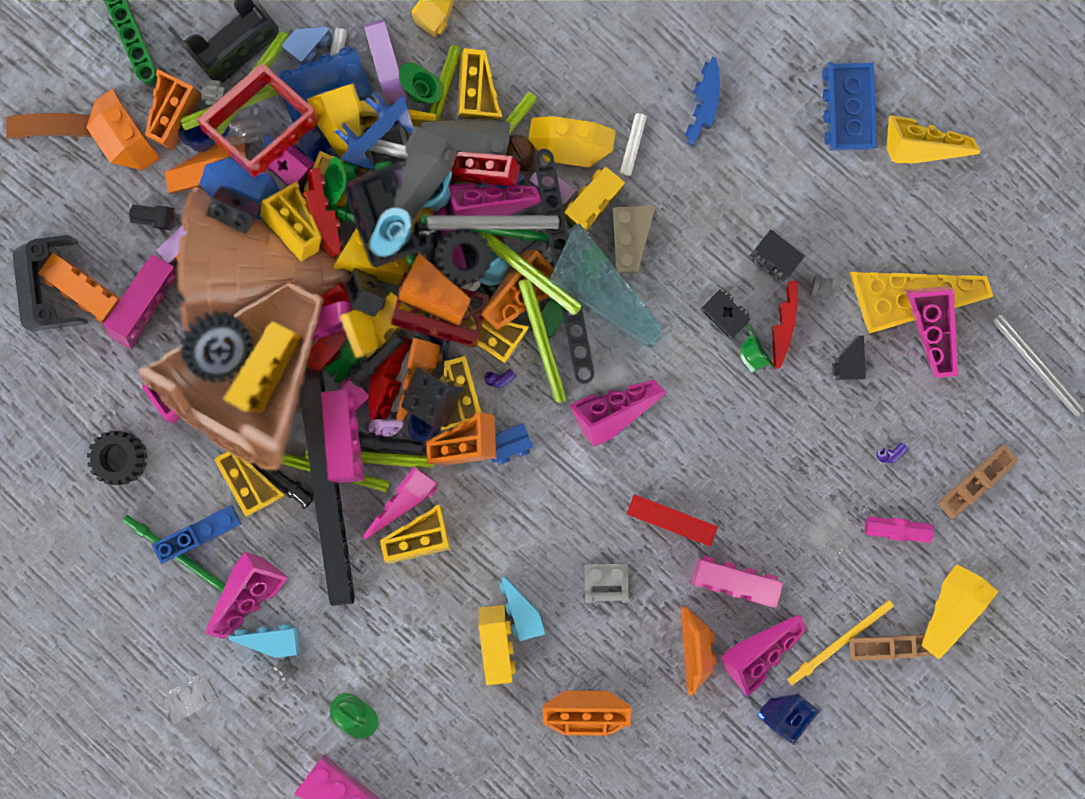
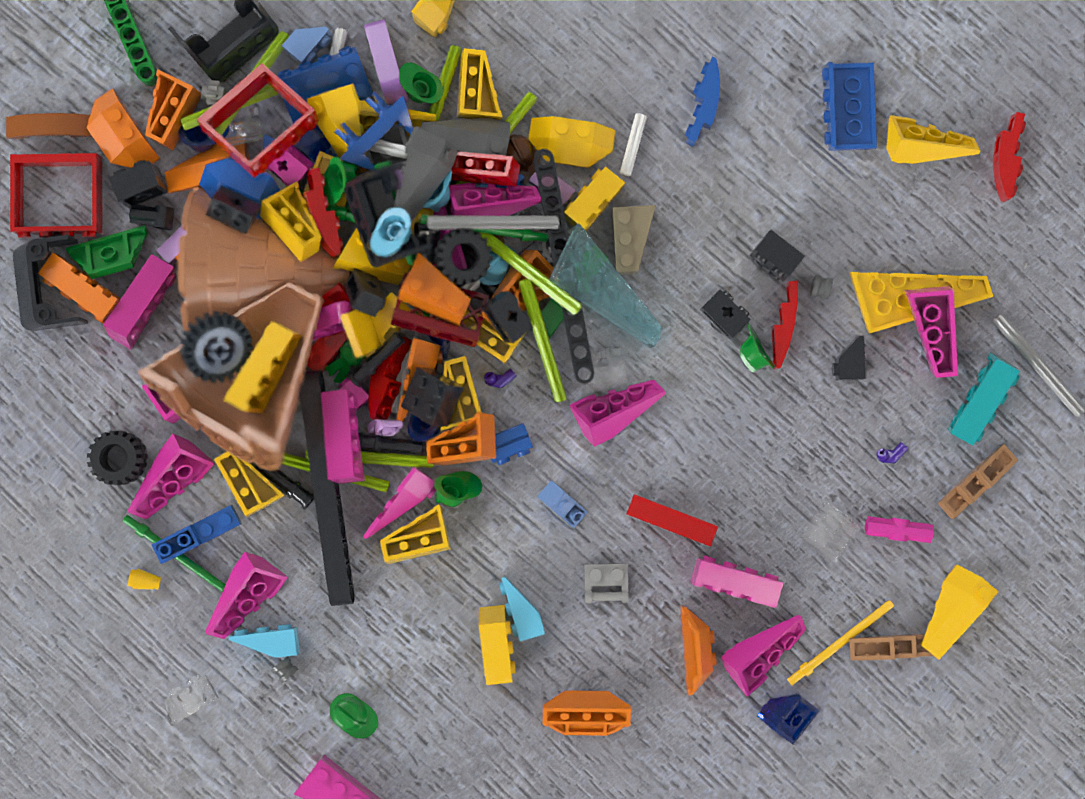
none -> red window [10,153,102,238]
none -> green wing [66,225,149,279]
none -> black brick [109,160,168,209]
none -> yellow cone [127,568,161,590]
none -> dark pink wedge [128,434,214,520]
none -> green piece [434,471,483,507]
none -> black brick [481,292,533,343]
none -> medium blue slope [537,480,588,528]
none -> teal wedge [948,352,1020,446]
none -> red slope [993,112,1026,202]

